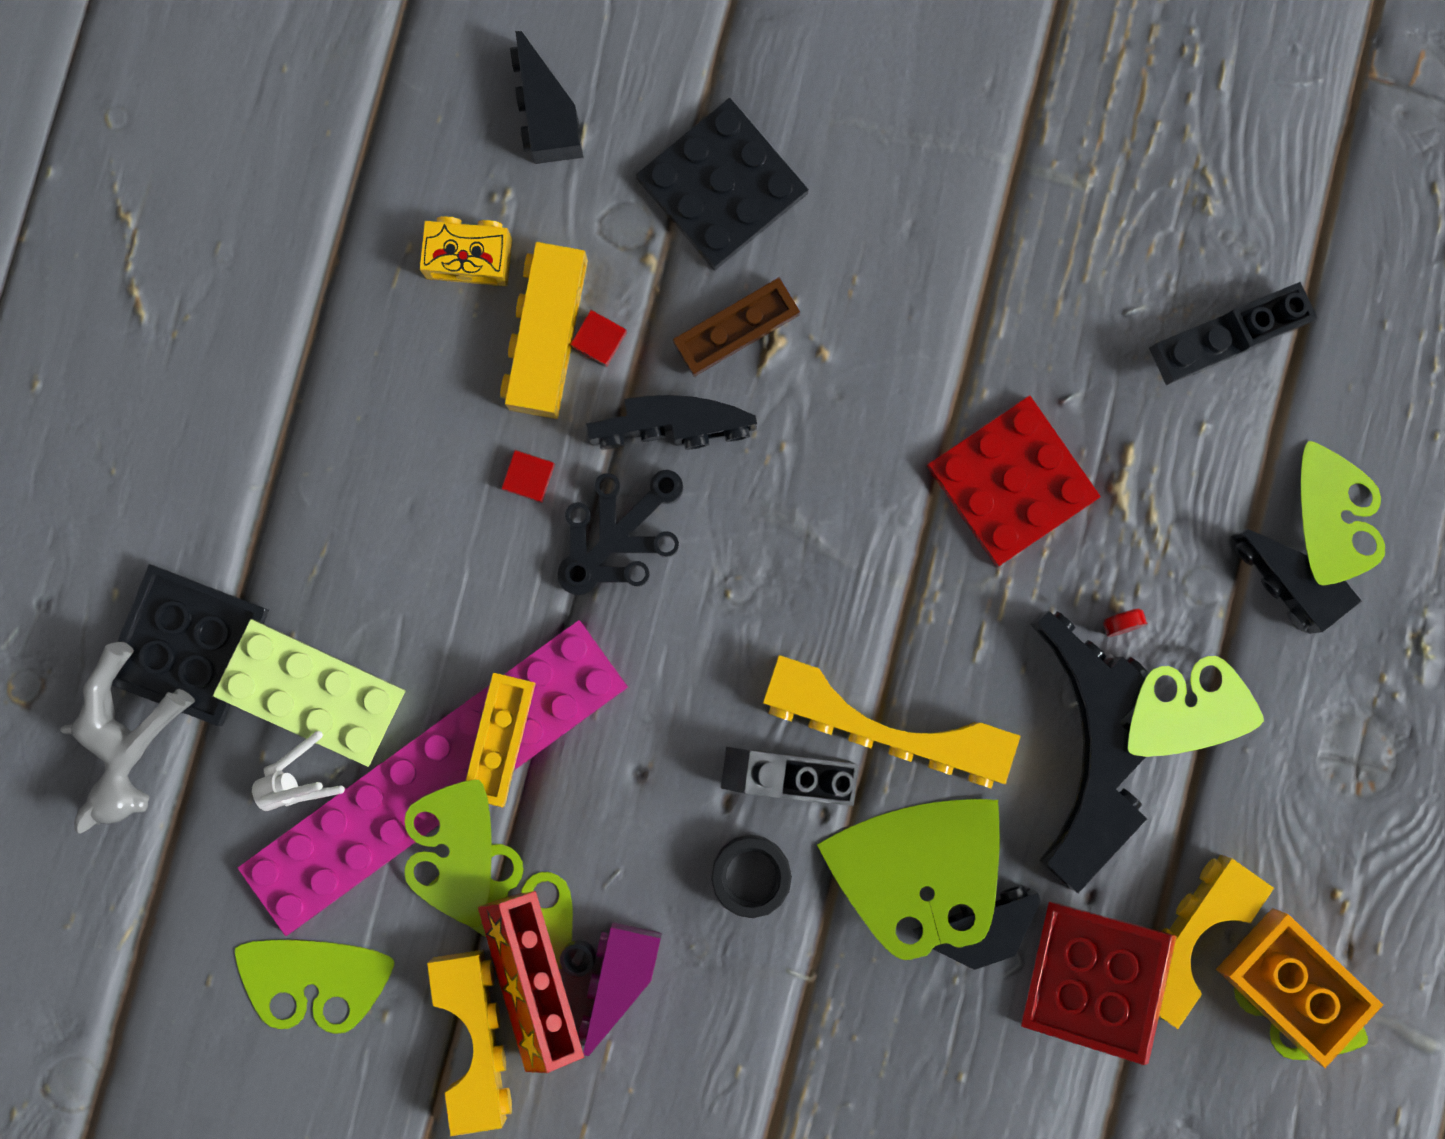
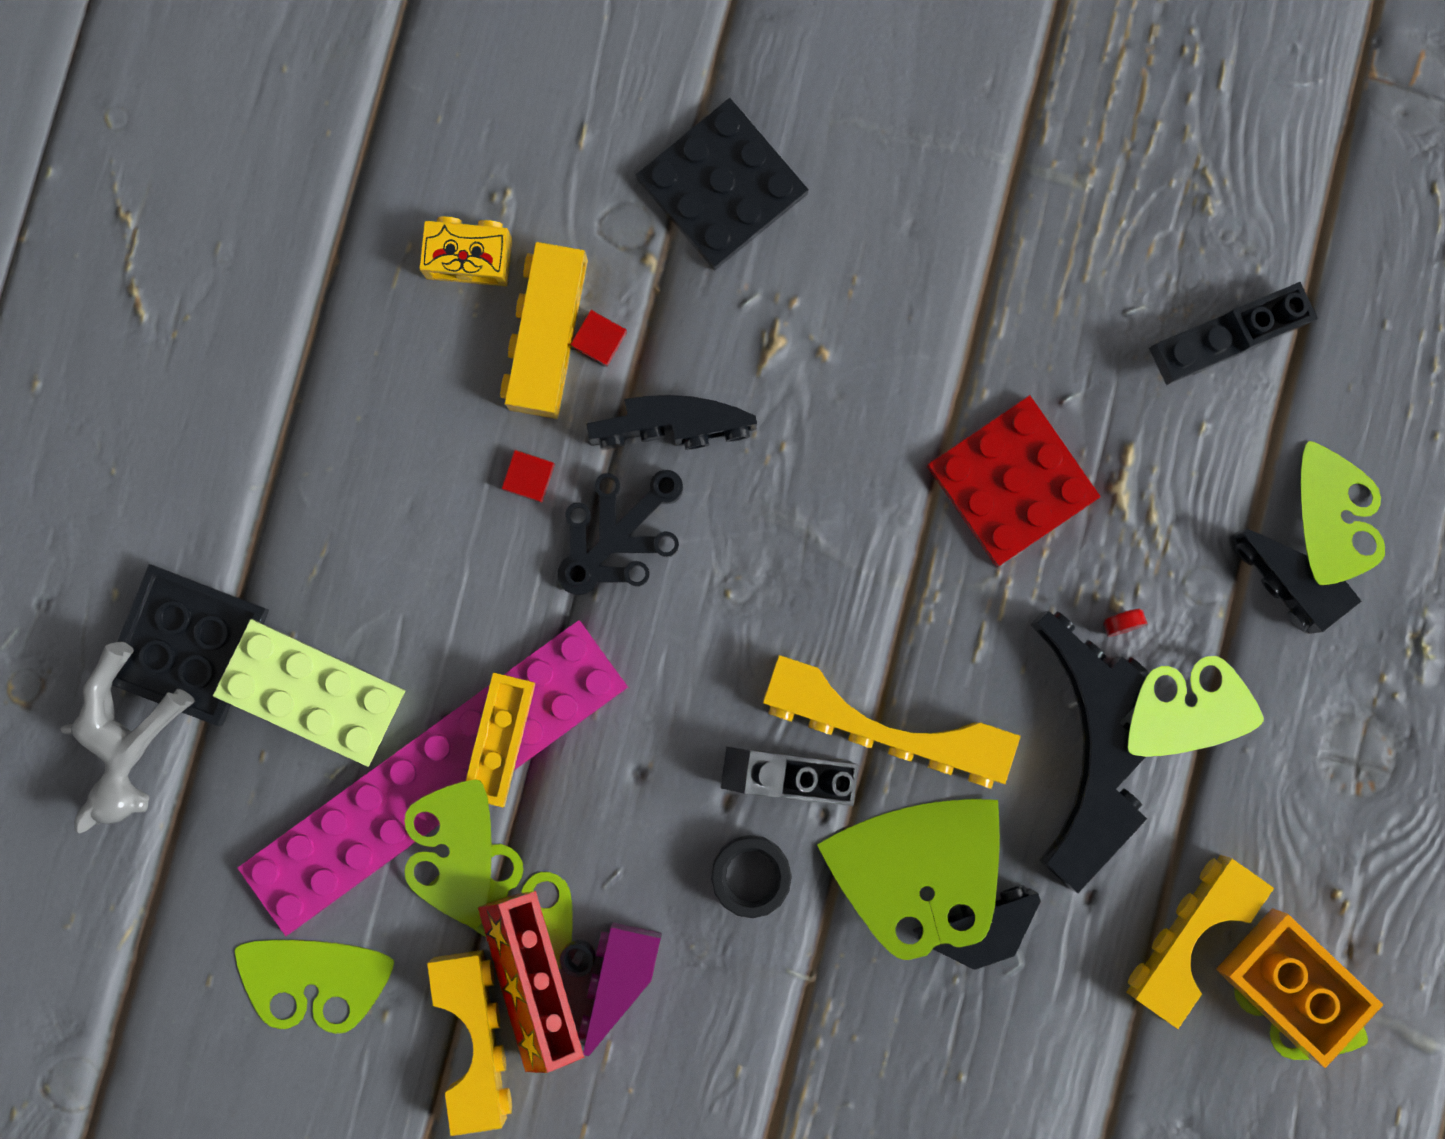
white plant [252,731,345,811] -> none
black slope [510,31,584,164] -> none
reddish brown plate [673,277,800,377] -> none
red plate [1021,902,1176,1065] -> none

